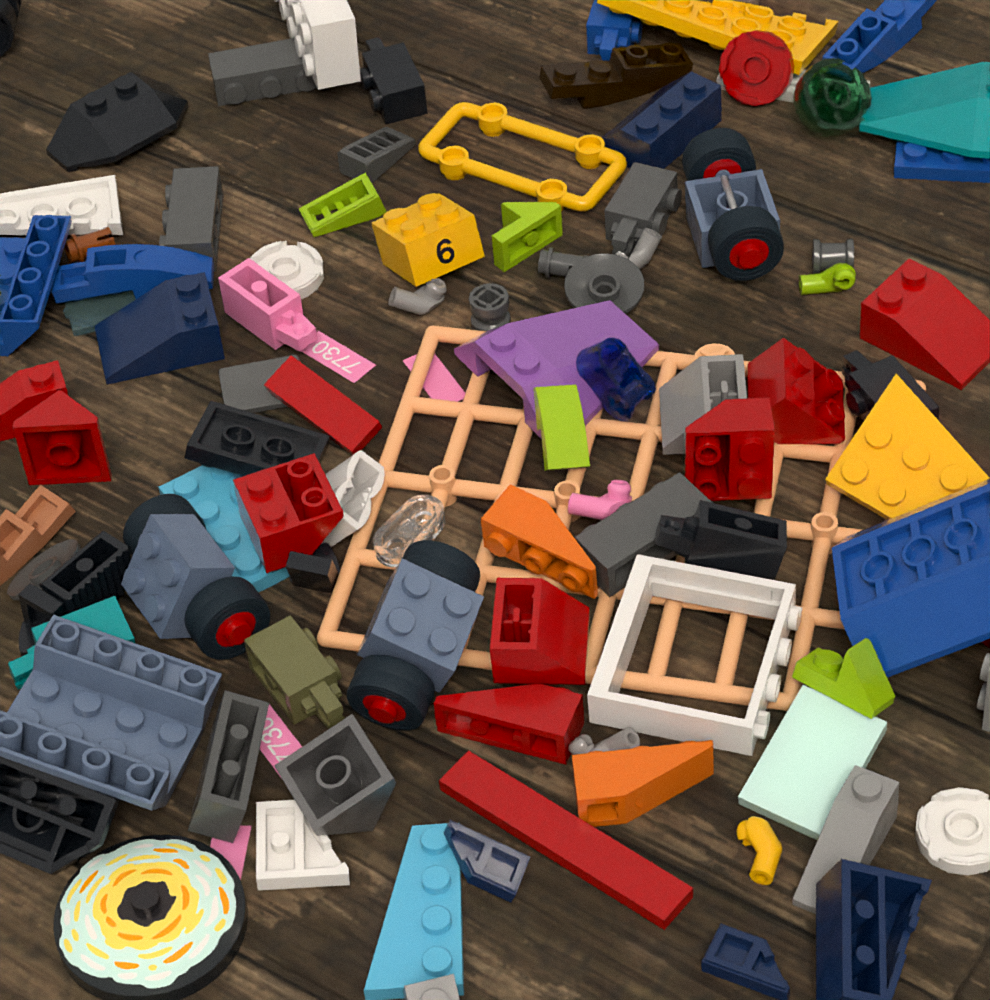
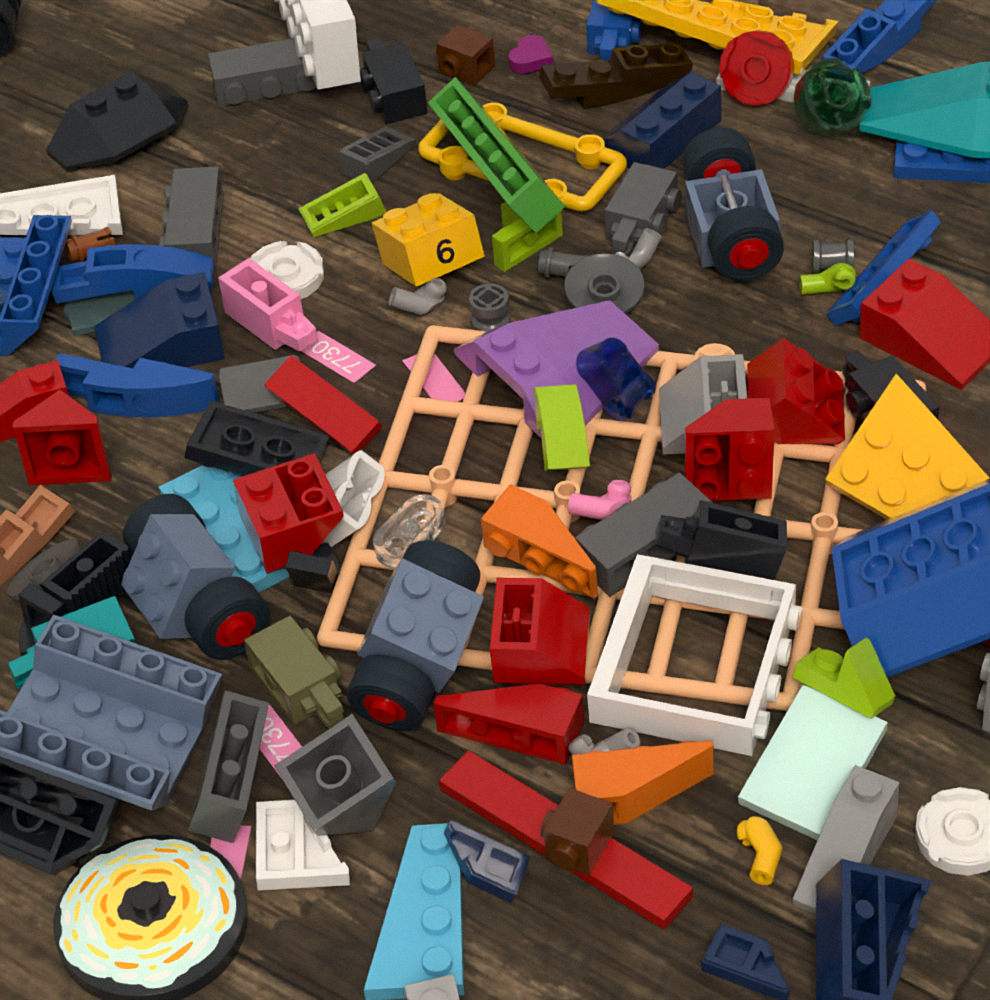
none -> blue slope [55,353,220,418]
none -> bright green brick [428,77,565,233]
none -> reddish brown brick [436,24,495,86]
none -> magenta tile [508,35,554,74]
none -> reddish brown brick [541,788,614,875]
none -> blue plate [826,210,941,326]

